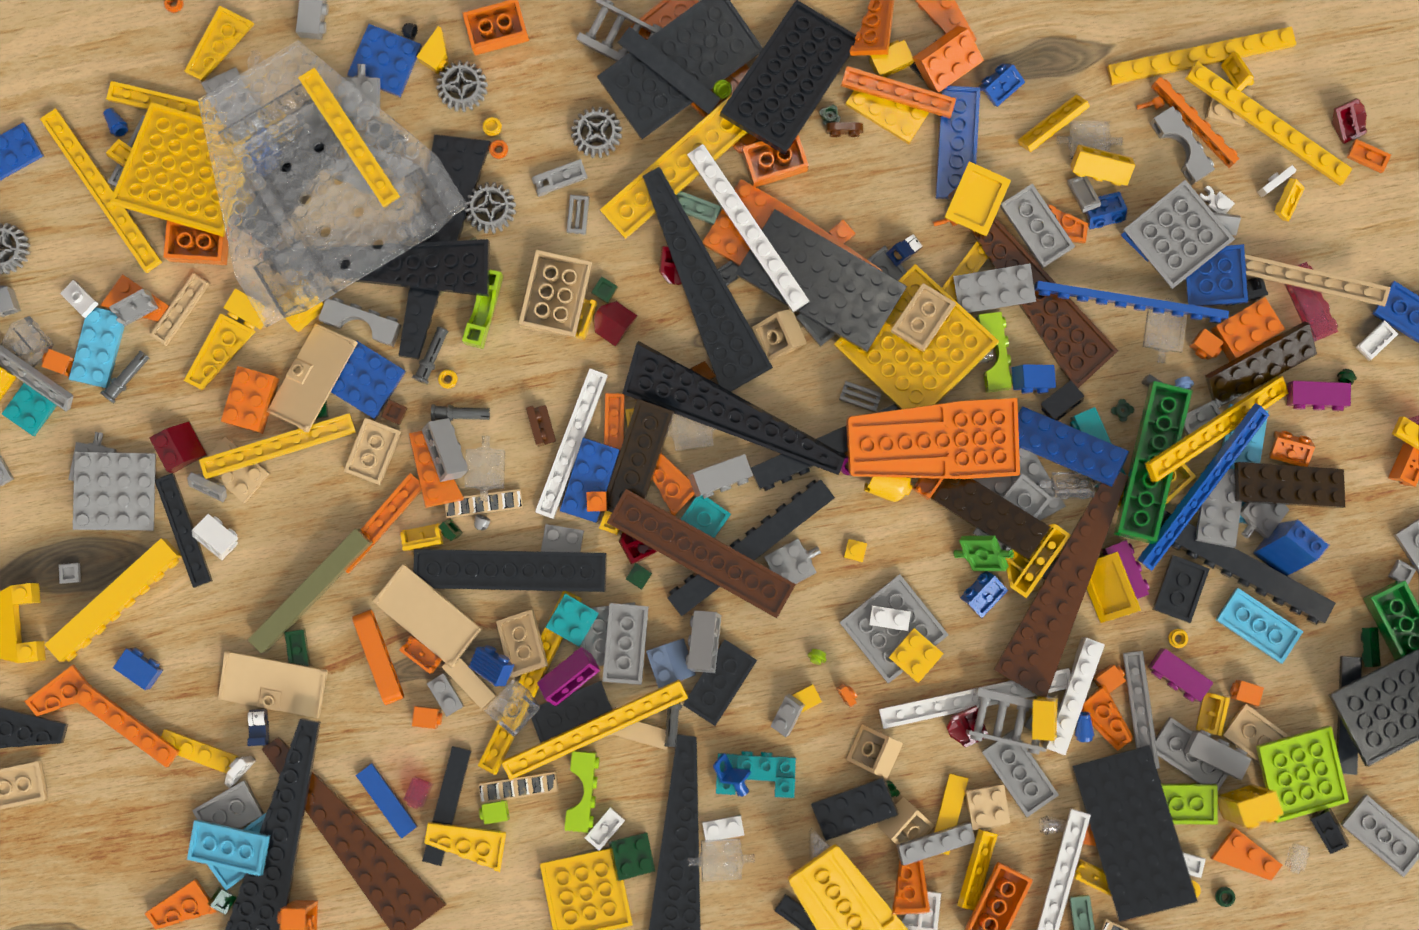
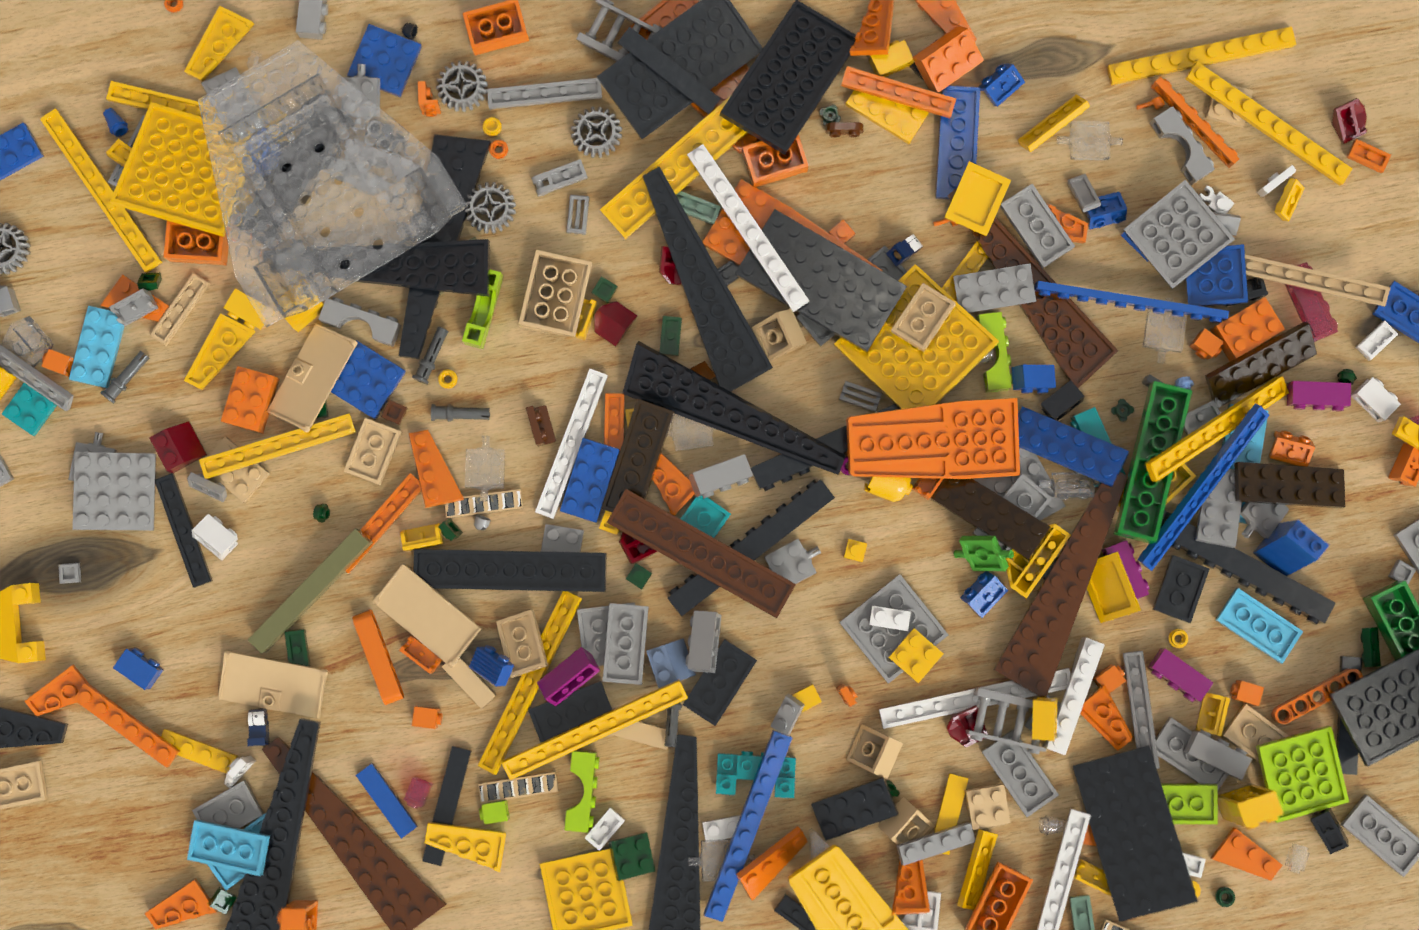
yellow brick [44,538,181,662] -> none
white plate [60,280,98,318] -> none
yellow plate [298,67,400,207] -> none
yellow slope [416,26,449,74] -> none
light grey brick [422,418,468,482] -> none
light grey plate [427,673,464,717] -> none
clear slope [485,677,541,737] -> none
teal plate [545,593,599,647] -> none
orange plate [587,491,607,512] -> none
lime plate [713,79,732,99] -> none
blue bracket [713,753,751,797] -> none
lime plate [807,649,827,665] -> none
yellow brick [1070,144,1135,186] -> none
blue cone [1075,712,1094,742] -> none
yellow tile [1221,51,1254,91] -> none
none -> dark green plate [137,273,162,291]
none -> dark green plate [313,503,330,523]
none -> orange bracket [418,81,441,117]
none -> light grey plate [487,78,602,109]
none -> dark green plate [659,316,682,356]
none -> blue plate [703,730,792,922]
none -> orange wing [736,826,808,901]
none -> orange beam [1271,669,1363,724]
none -> white brick [1351,377,1401,423]

